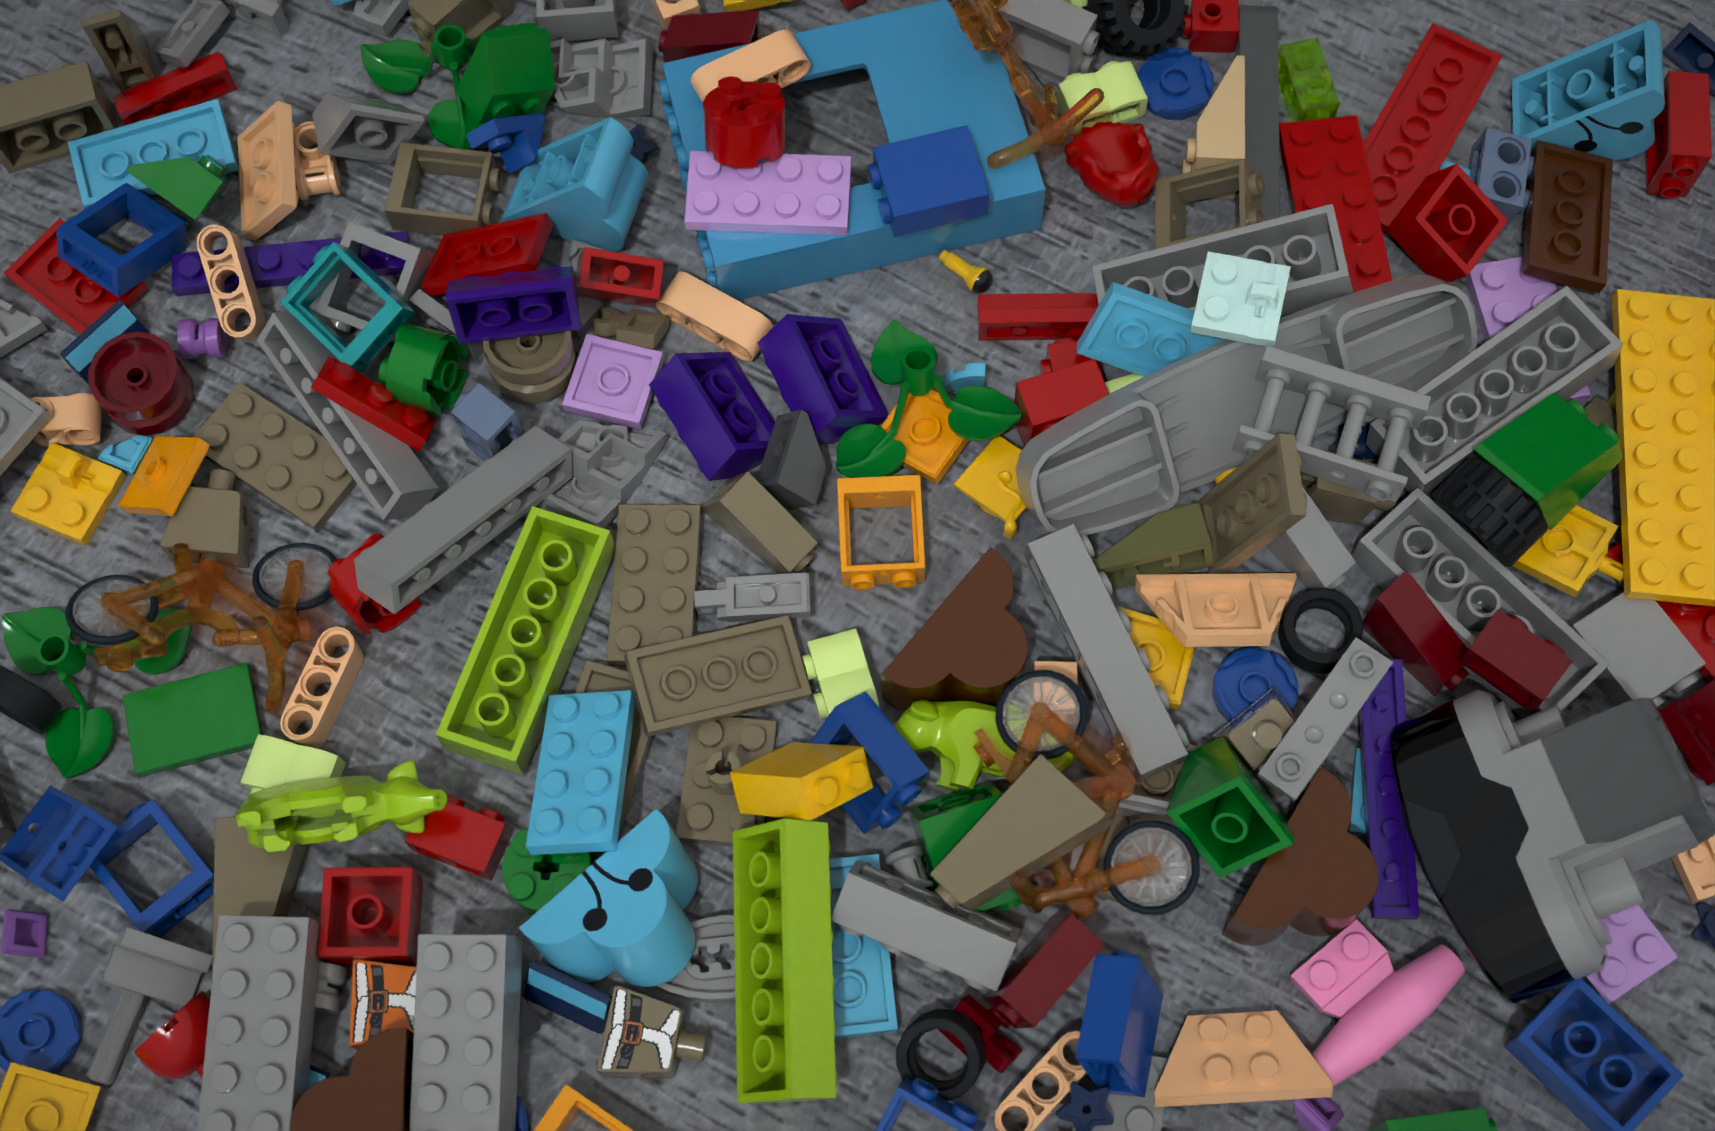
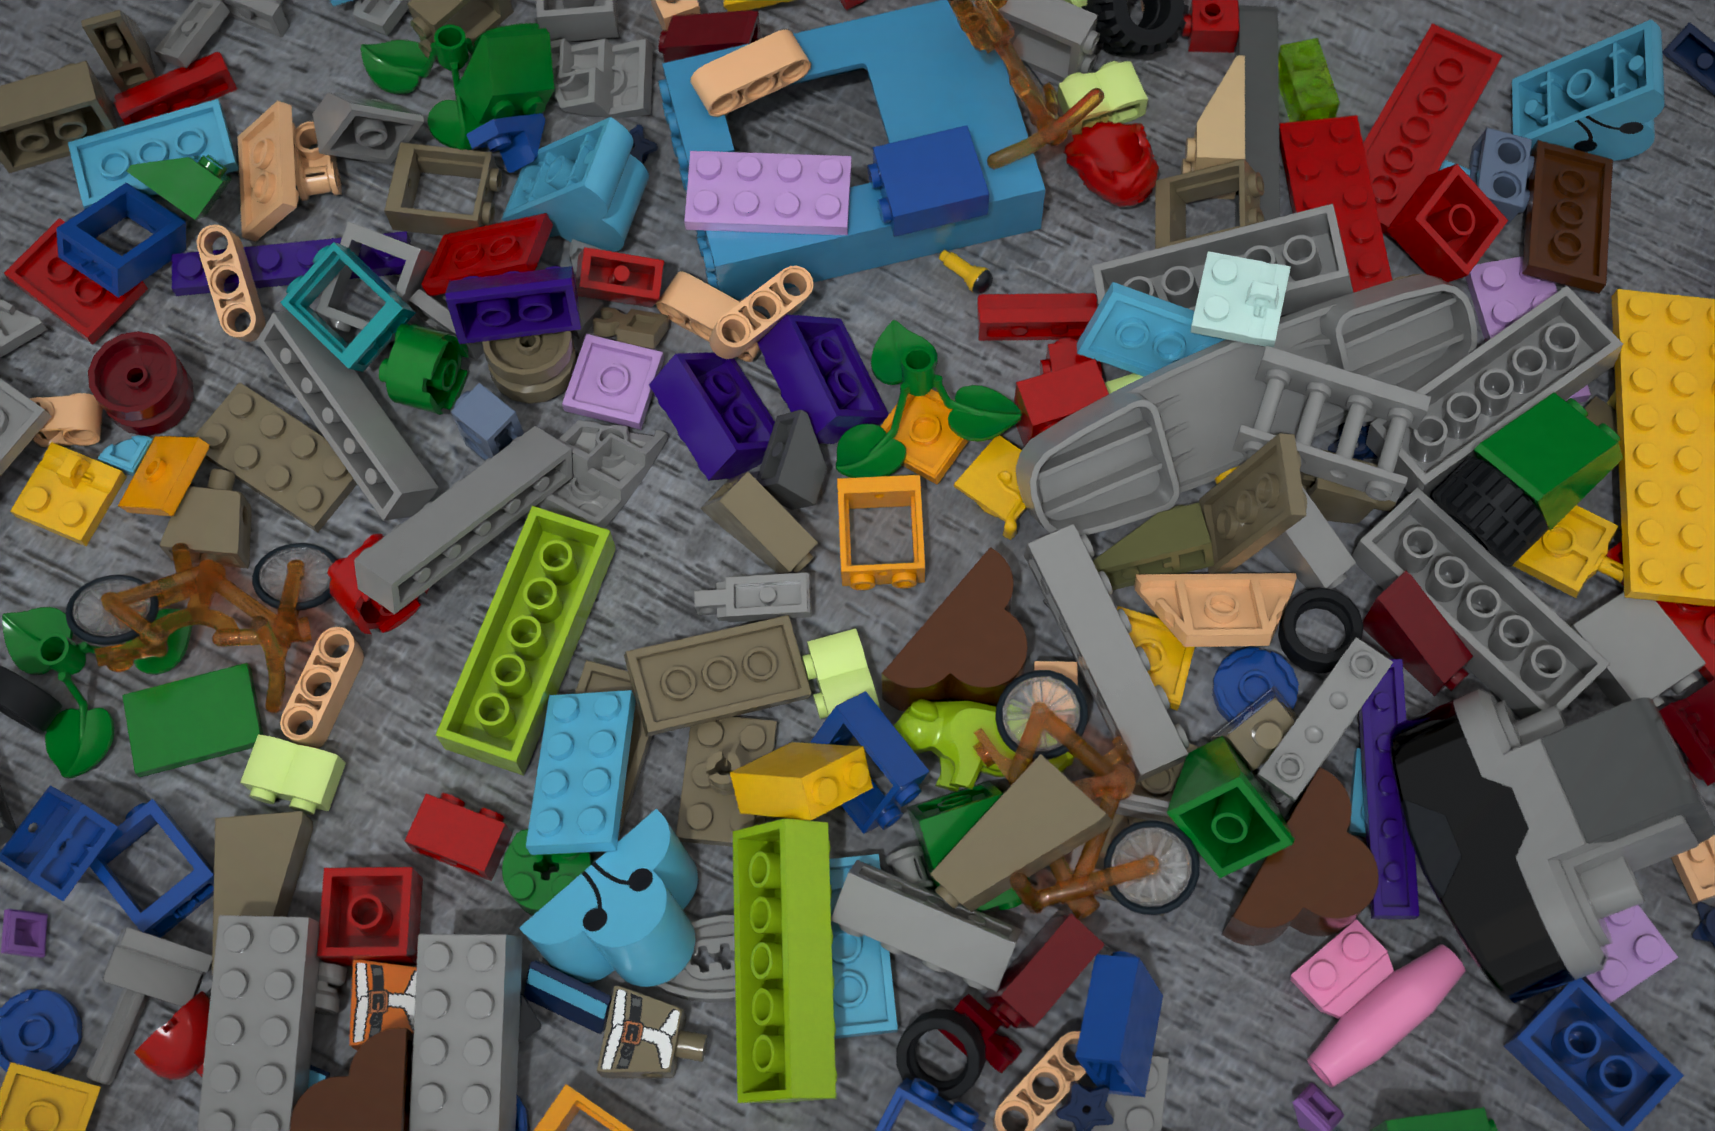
medium azure slope [60,300,149,385] -> none
medium lavender wheel [177,318,228,359] -> none
lime animal [236,760,447,852] -> none
red plate [311,356,436,451] -> none
dark tan plate [607,504,703,666] -> none
red brick [703,76,786,168] -> none
medium azure tile [944,363,986,392] -> none
blue tile [1137,48,1214,120] -> none
light nougat wing [1154,1010,1333,1107] -> none
dark red brick [1459,609,1573,713] -> none
red window [1645,71,1712,199] -> none
none -> light nougat beam [709,266,814,359]

